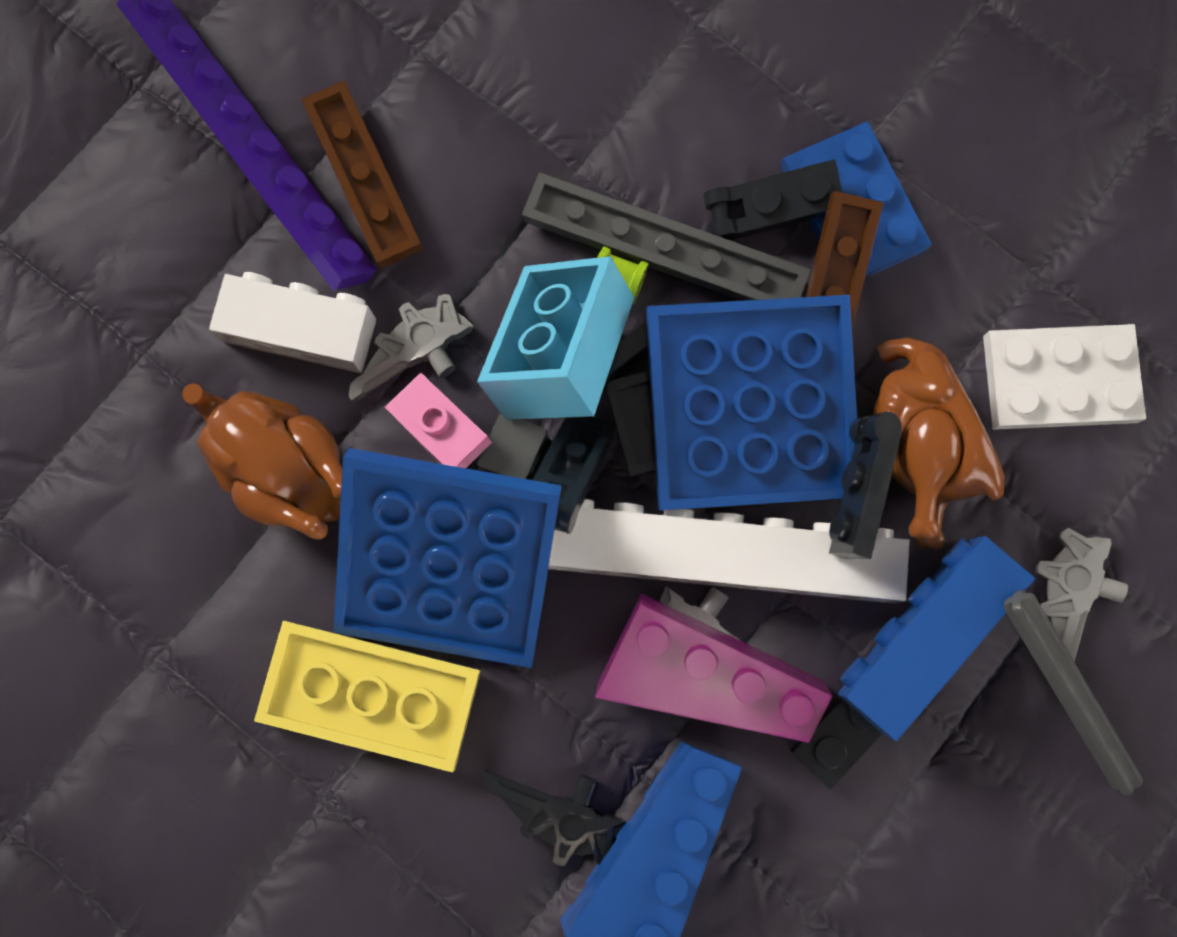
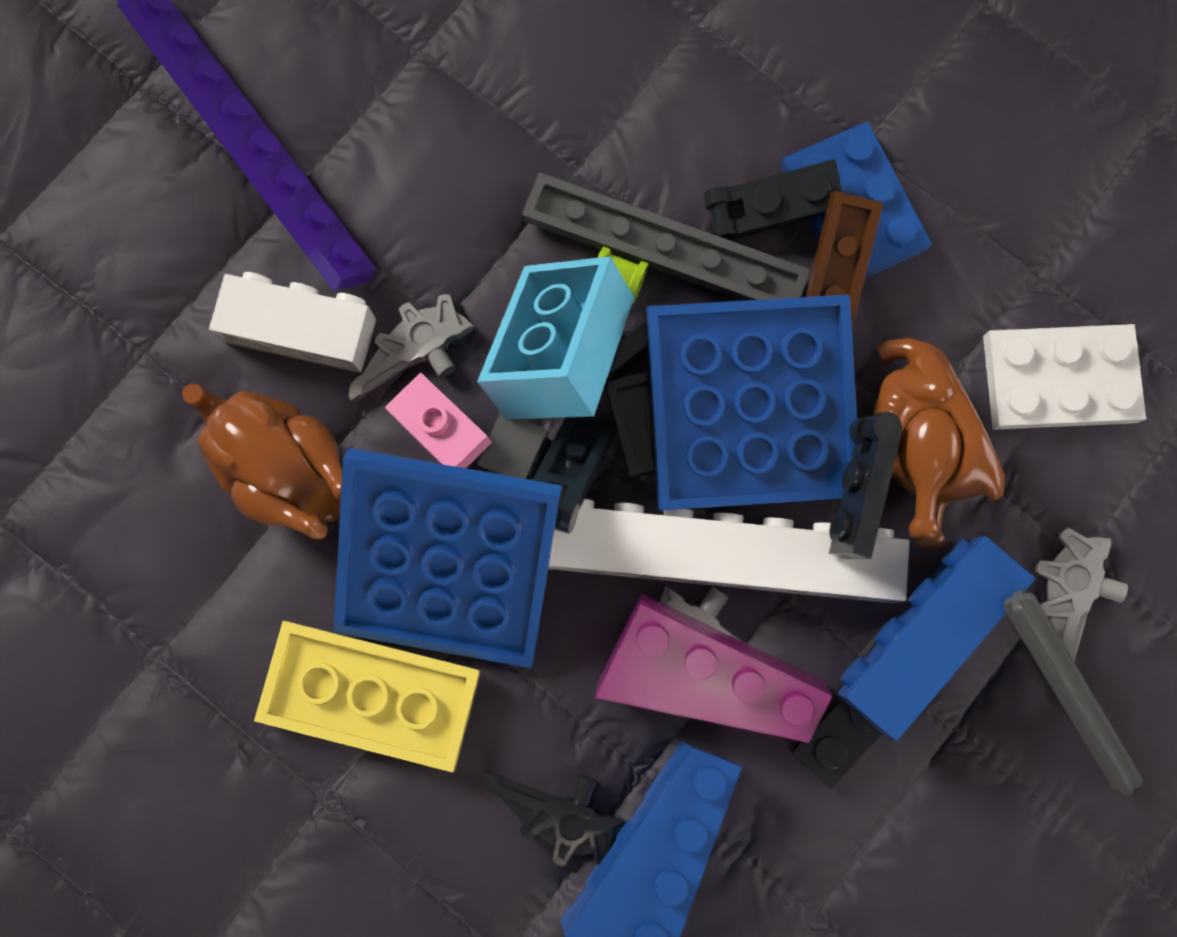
reddish brown plate [301,80,423,269] -> none

